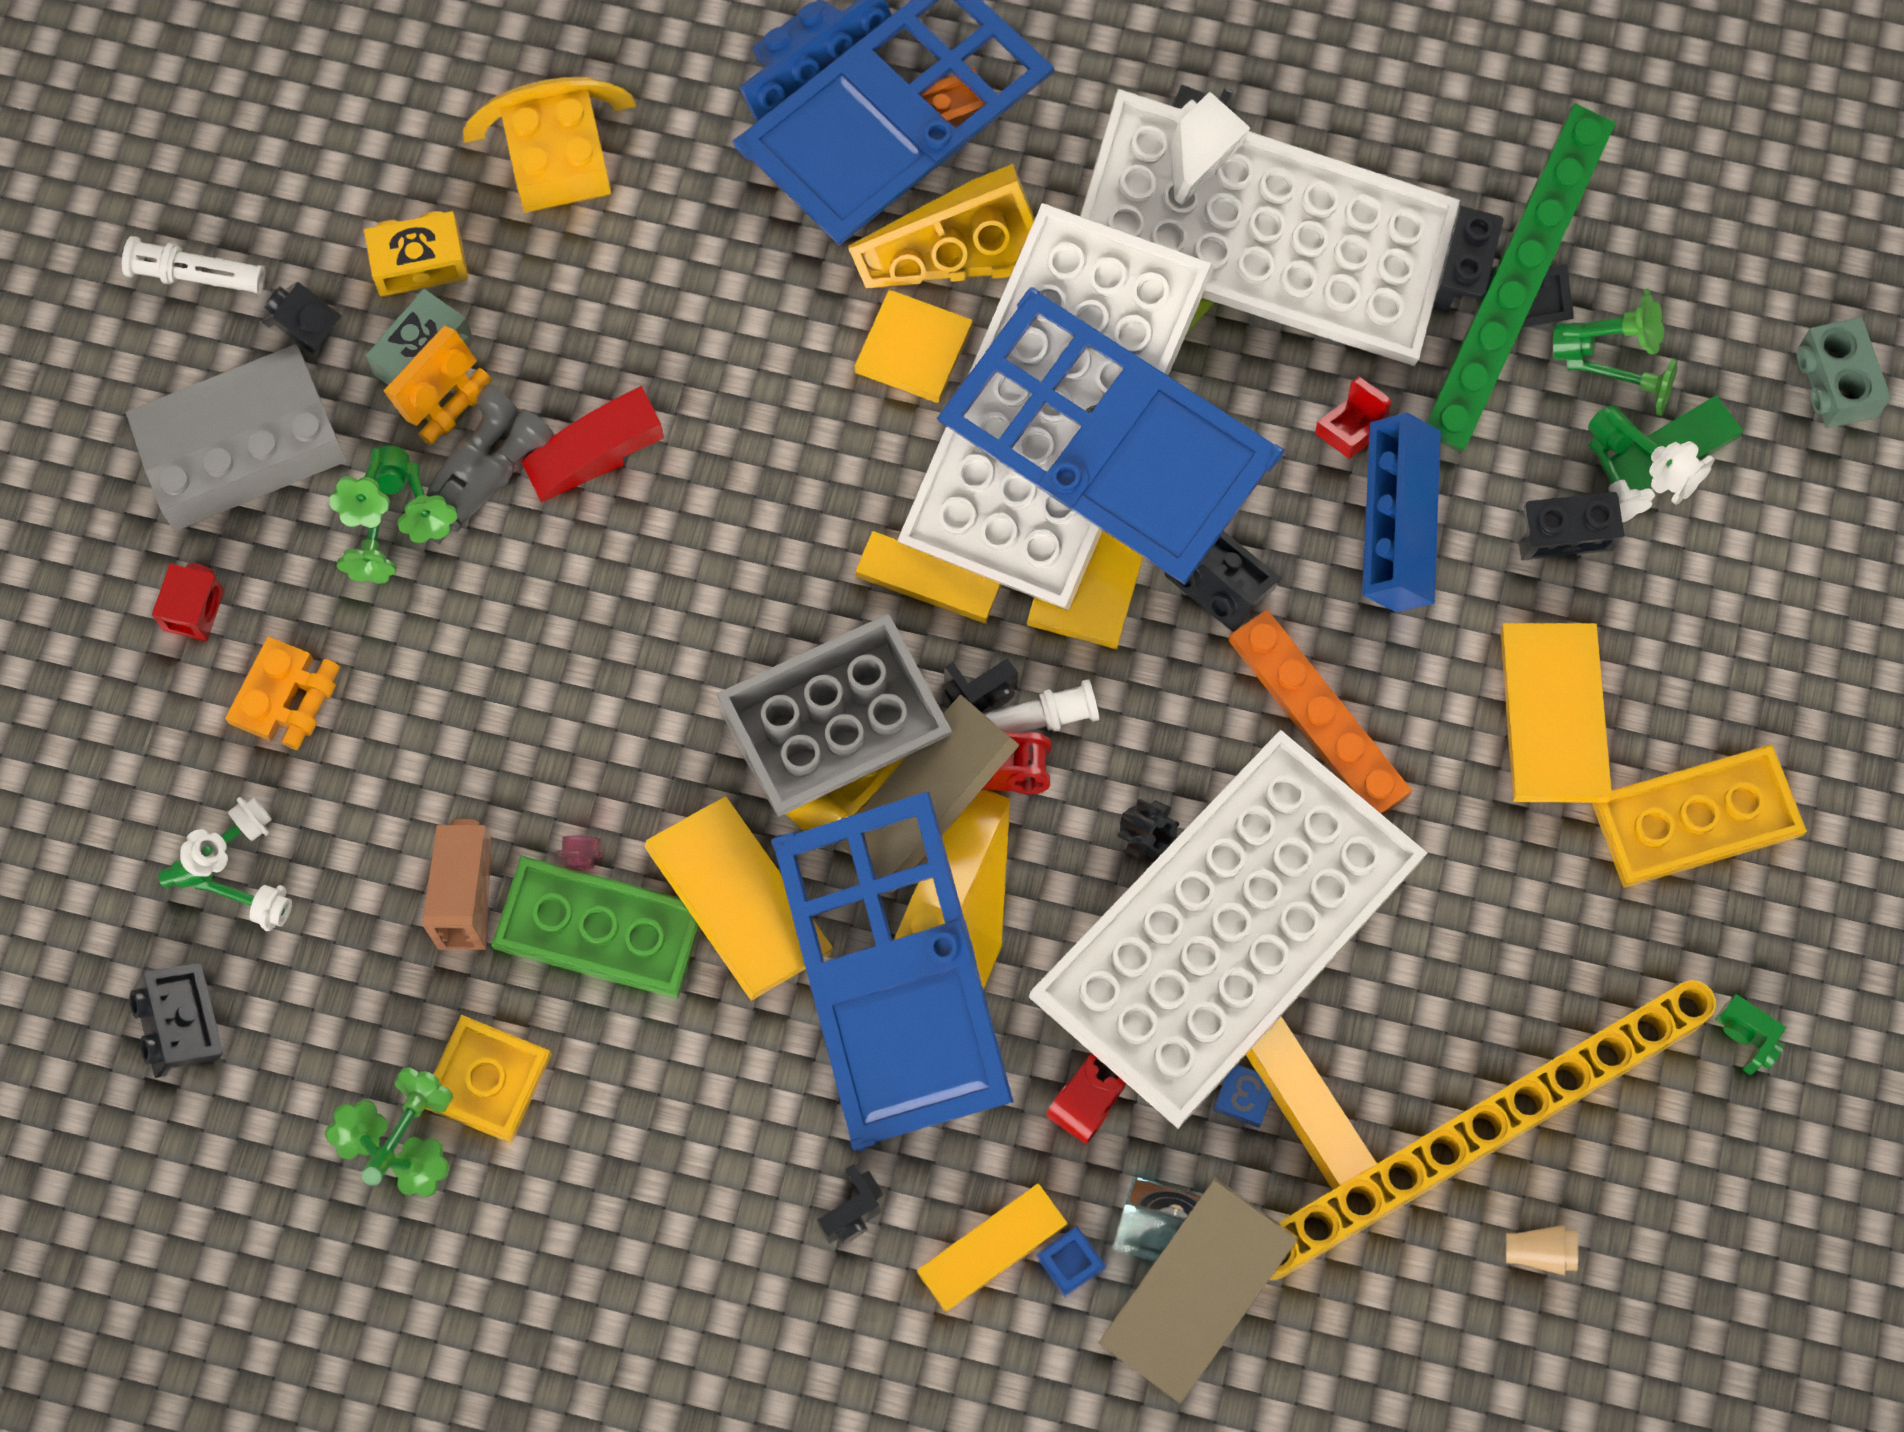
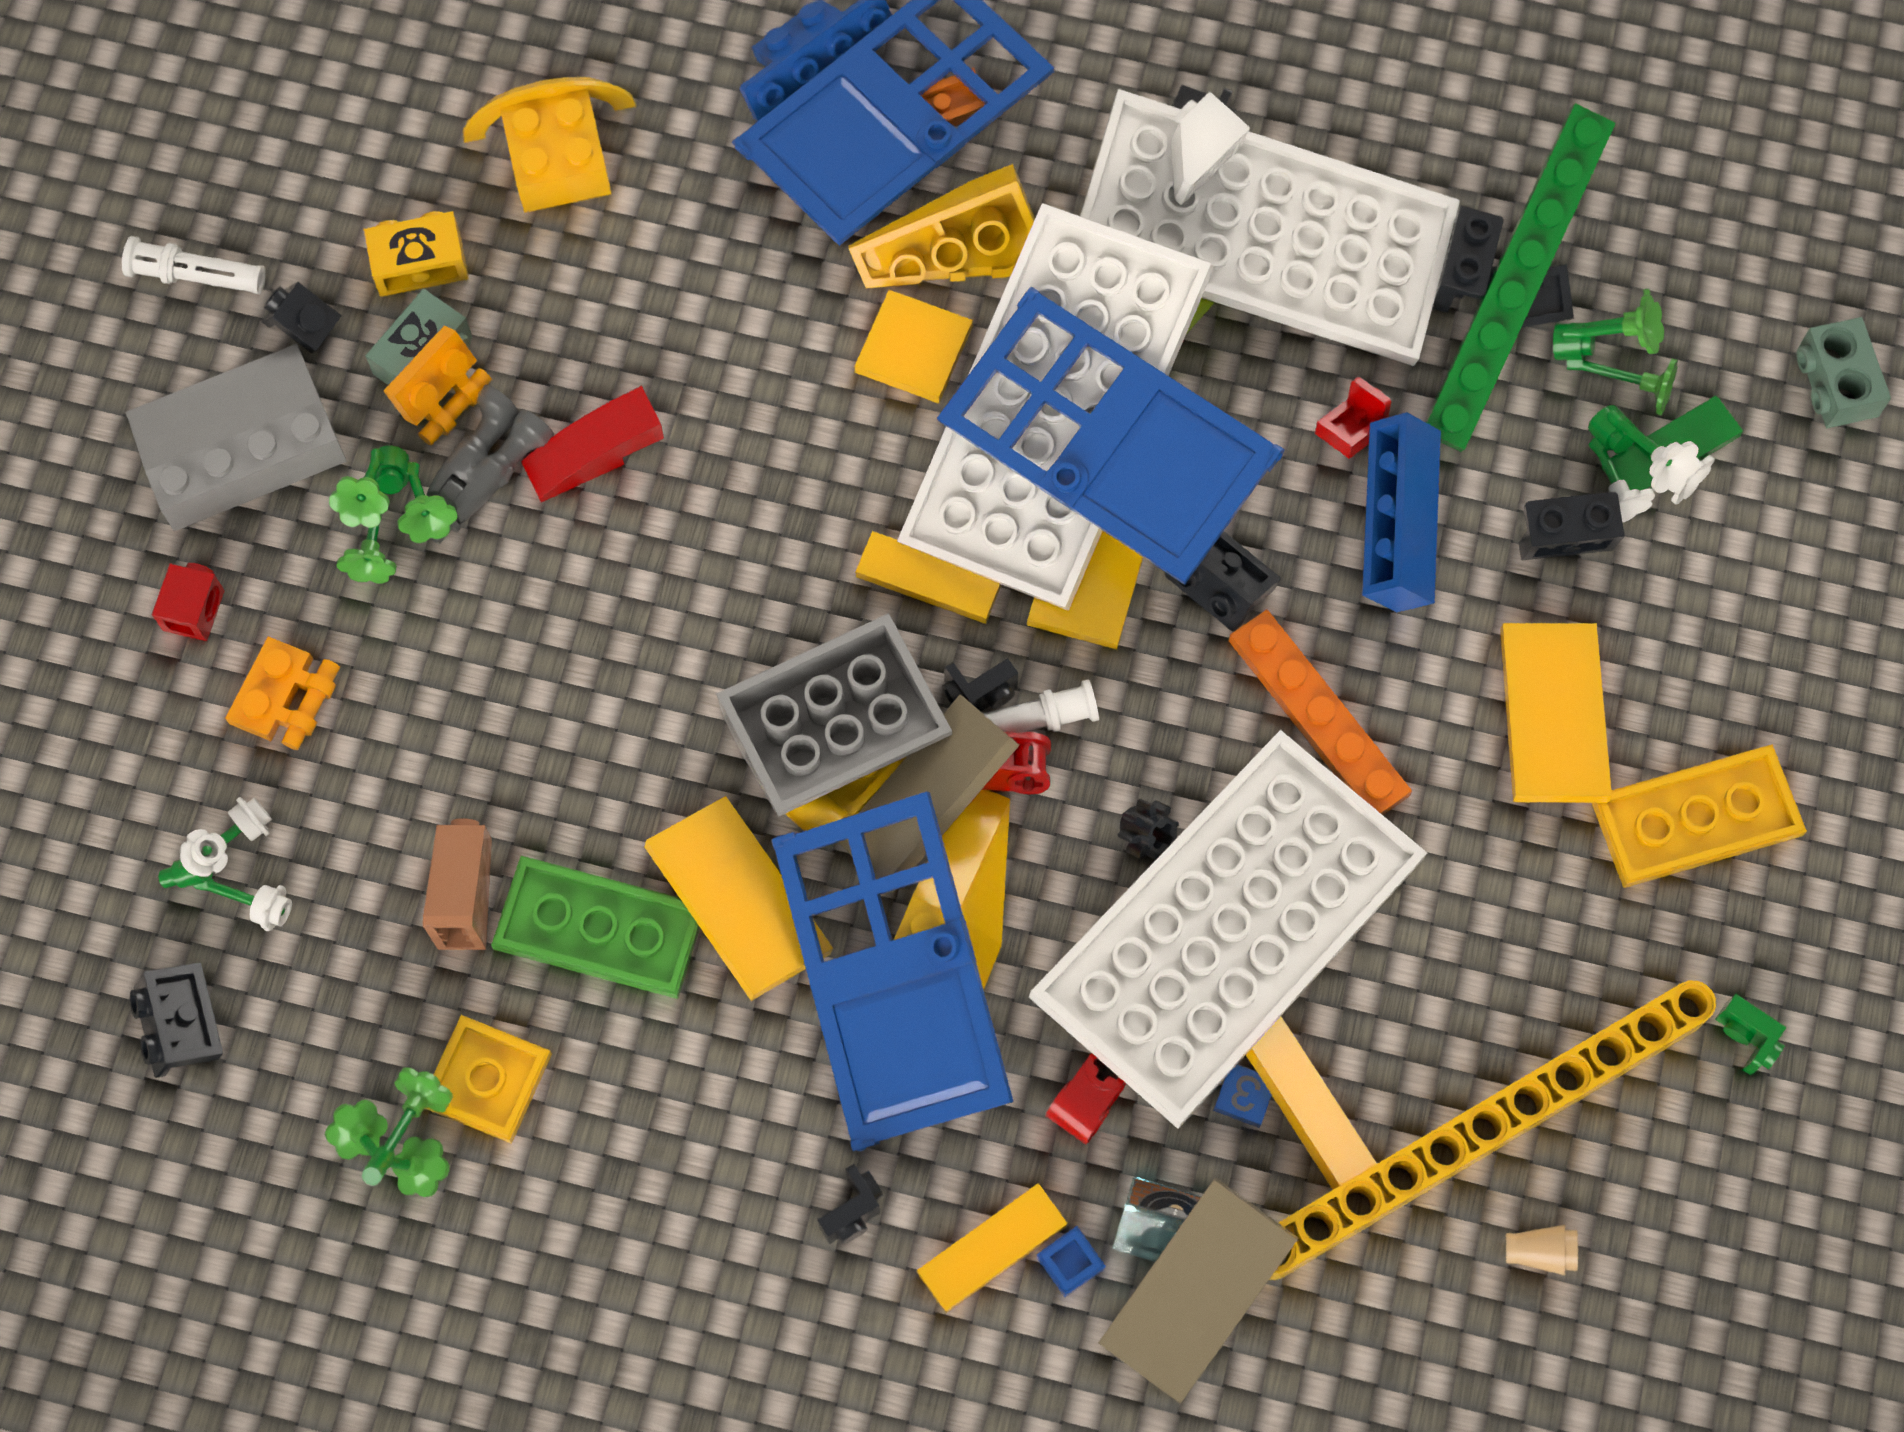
clear pink plate [556,835,604,870] -> none

